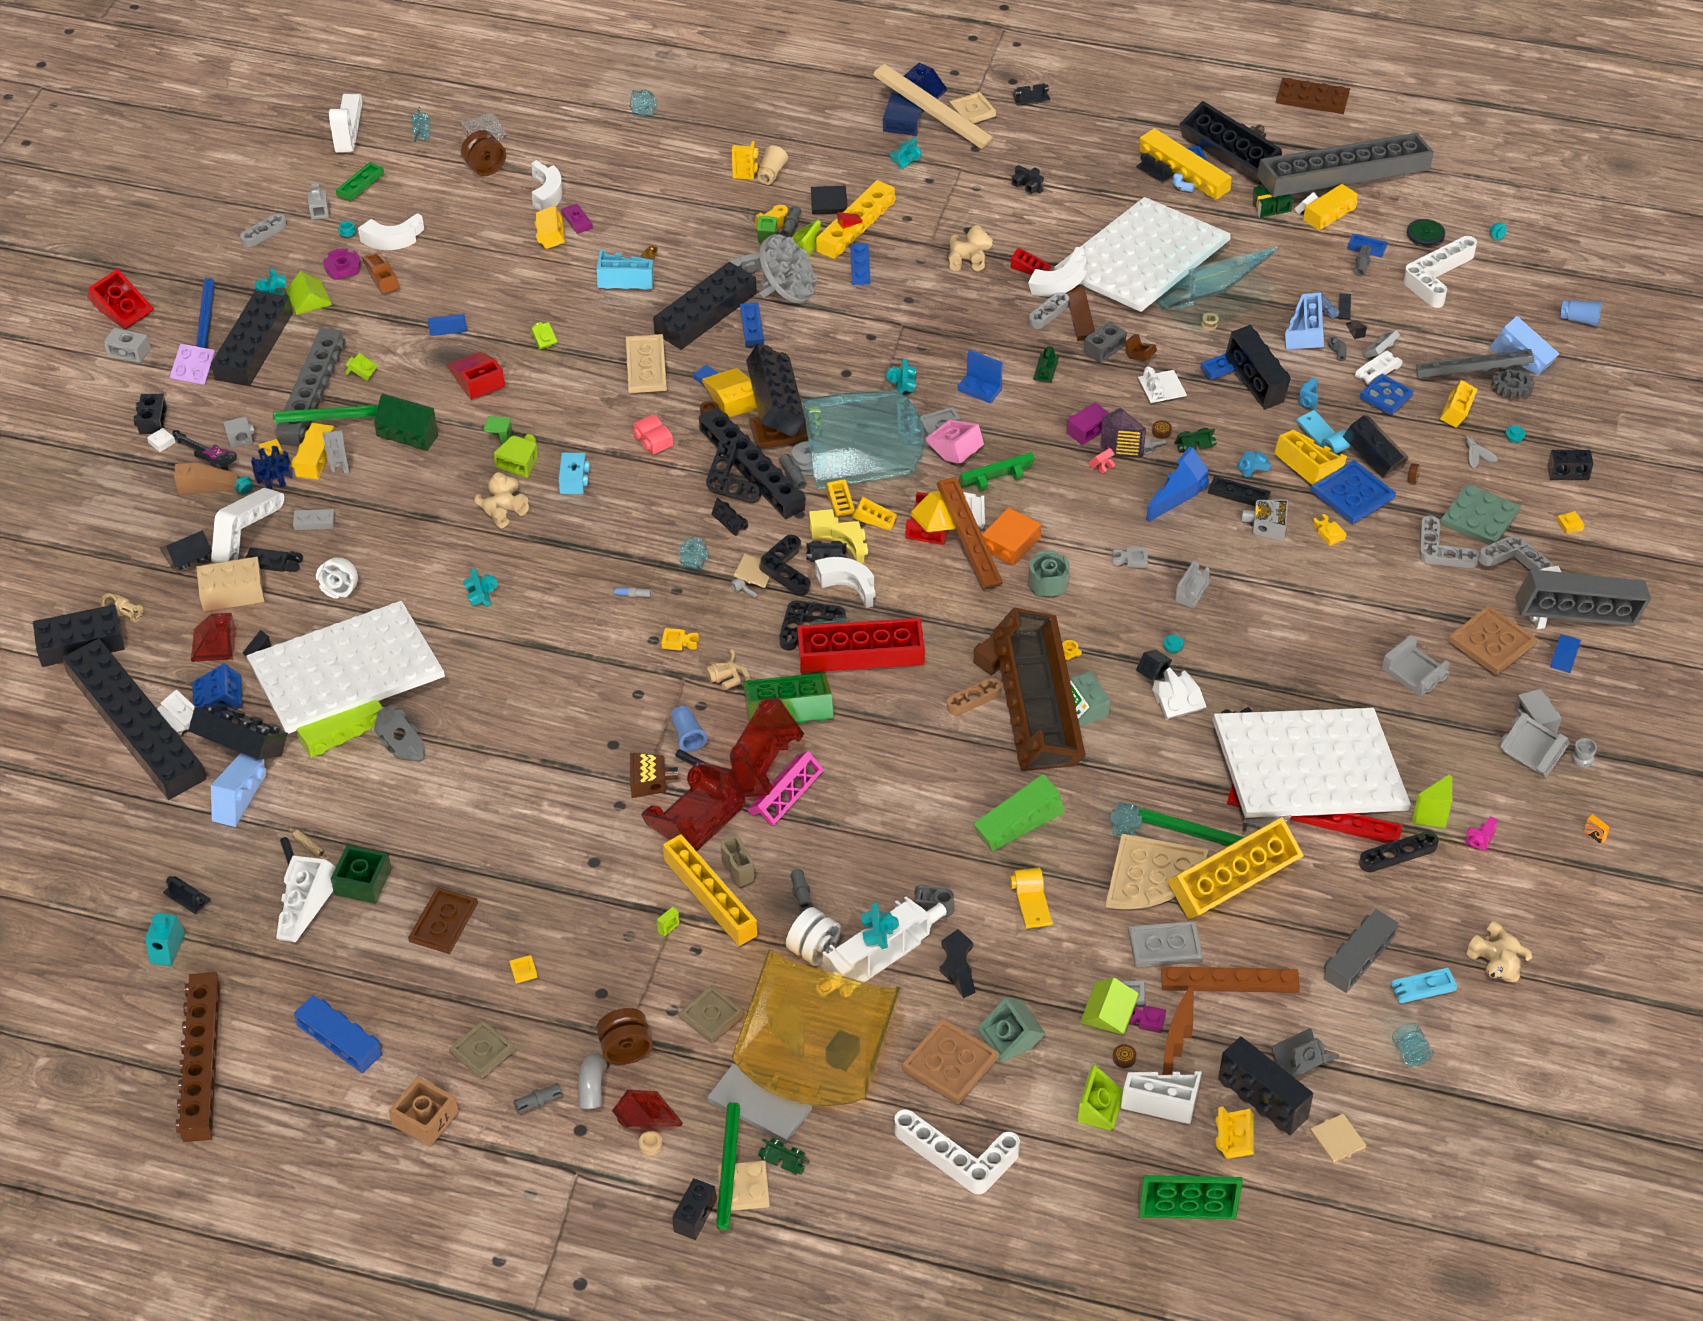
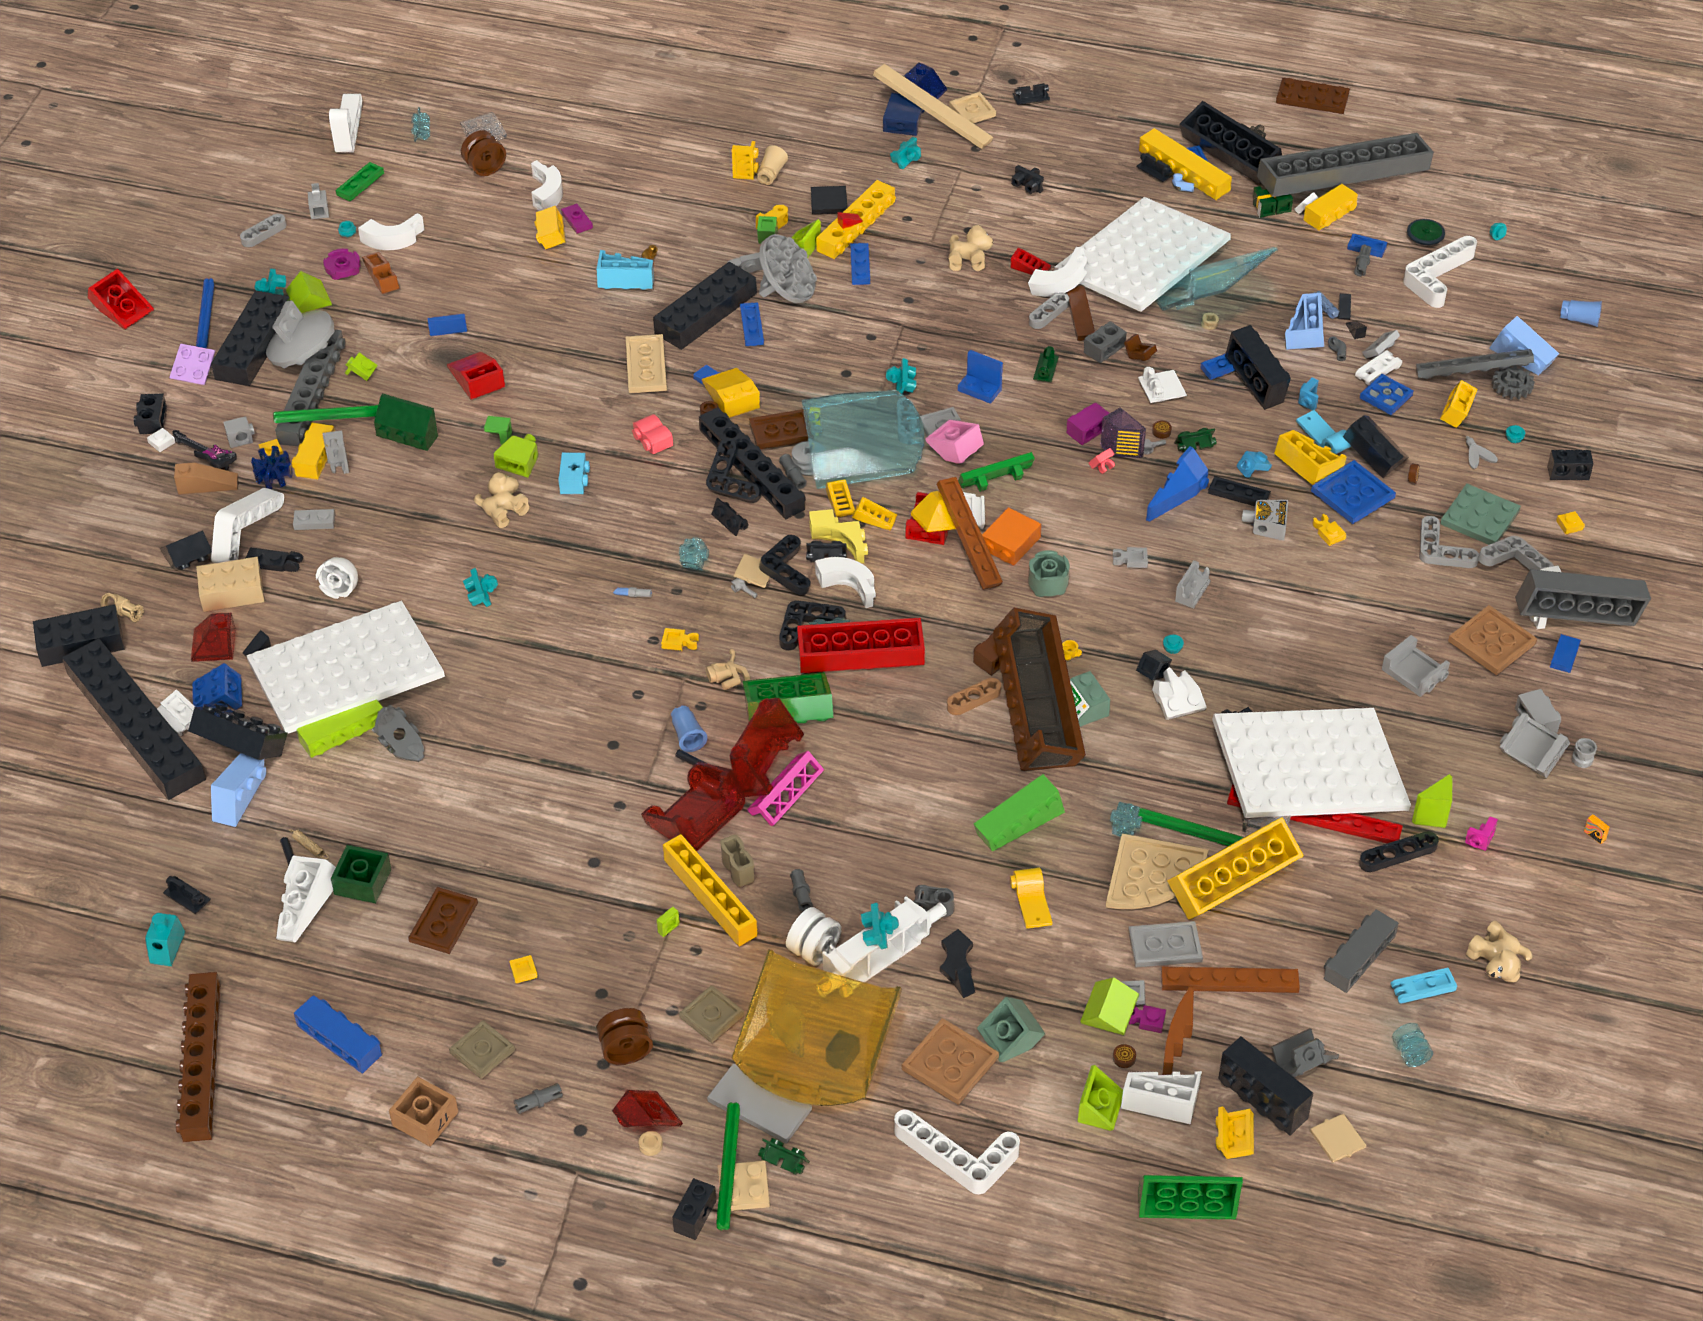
light grey brick [104,327,151,364] -> none
teal plate [234,477,254,495] -> none
lime bracket [530,322,557,350] -> none
light grey cylinder [578,1053,607,1109] -> none
clear light blue brick [629,89,657,116] -> none
reddish brown torso [630,753,678,798] -> none
black brick [746,343,805,437] -> none
dark grey pin [781,206,802,238] -> none
none -> light grey bracket [266,300,335,368]

